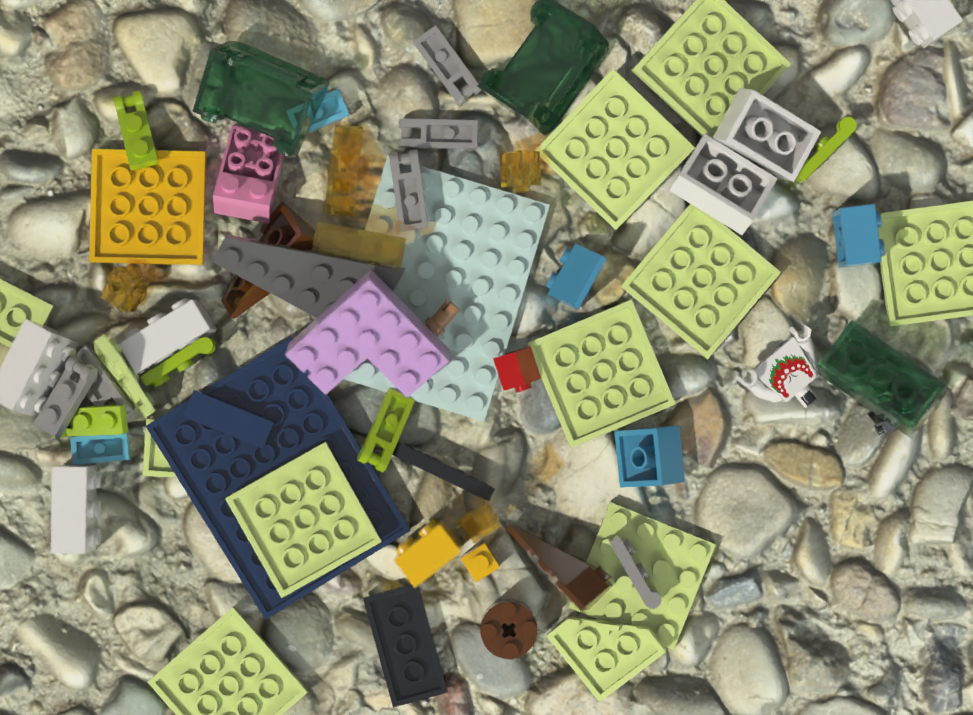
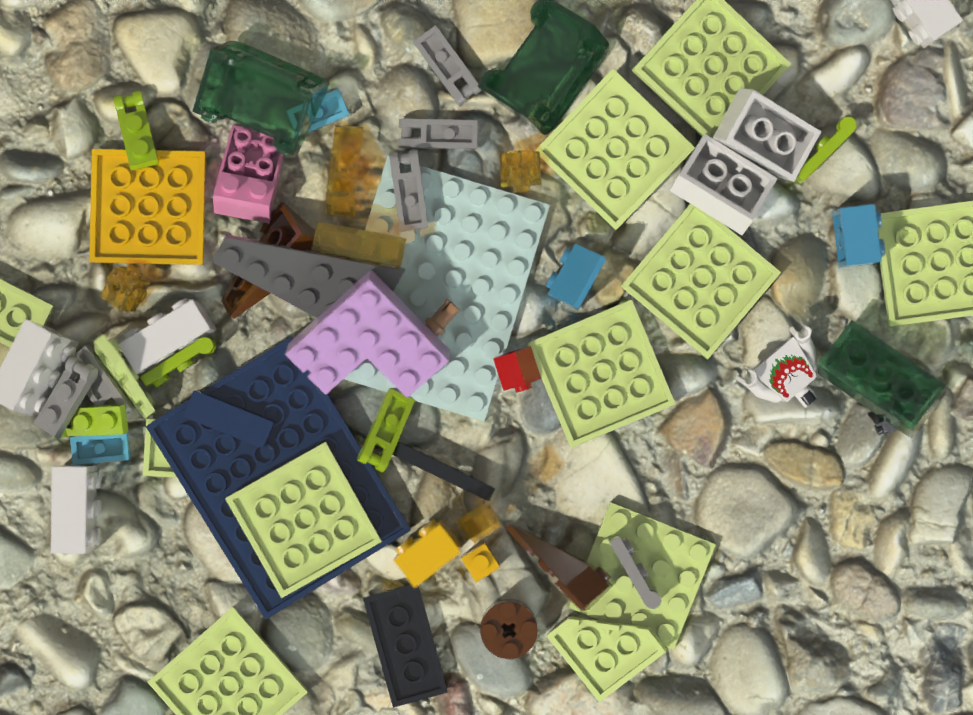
dark azure slope [614,425,685,488] -> none

